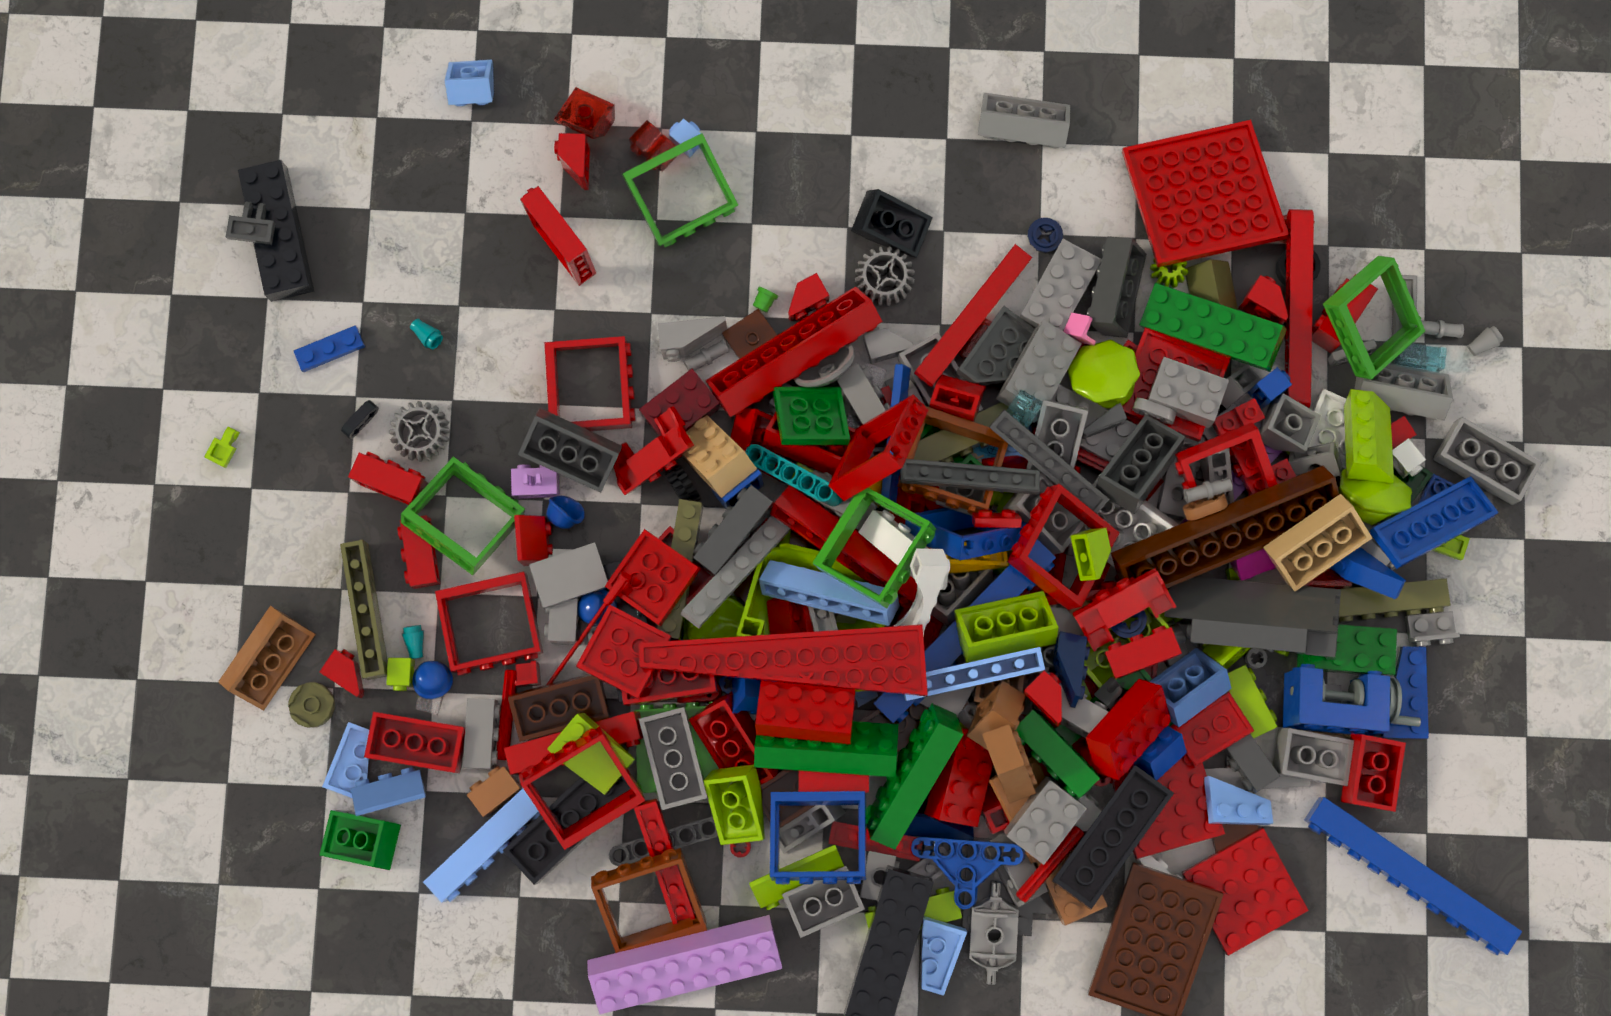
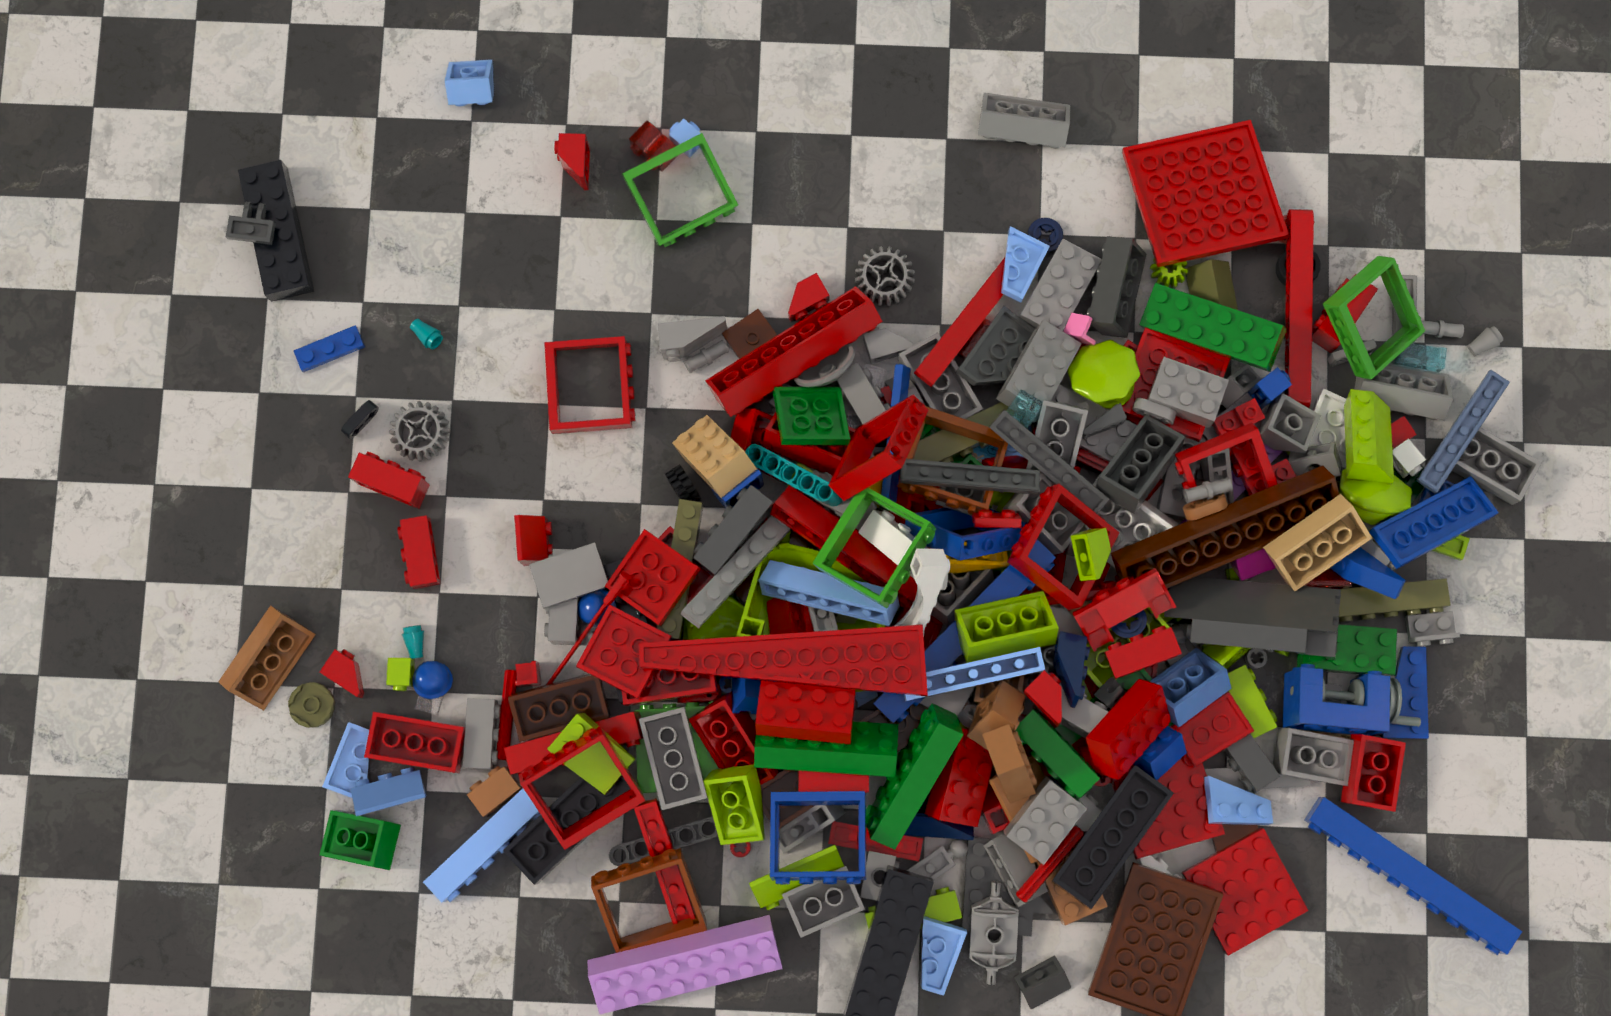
lime plate [204,427,240,468] -> none
olive brick [340,540,388,680] -> none
bright green window [401,457,525,575] -> none
red window [435,571,543,676] -> none
lavender brick [511,465,560,499] -> none
dark grey brick [518,408,622,493] -> none
red window [520,186,596,286] -> none
blue helmet [546,495,584,529] -> none
clear red slope [554,87,615,139] -> none
red bracket [613,406,695,495] -> none
dark red brick [639,368,721,436] -> none
bright green piece [752,286,778,313] -> none
black slope [851,189,933,258] -> none
blue beam [911,836,1026,909] -> none
red slope [929,375,986,422] -> none
red slope [1238,275,1288,325] -> none
none -> light blue wing [1001,226,1050,303]
none -> dark grey panel [1014,955,1071,1009]
none -> sand blue tile [1416,370,1510,493]

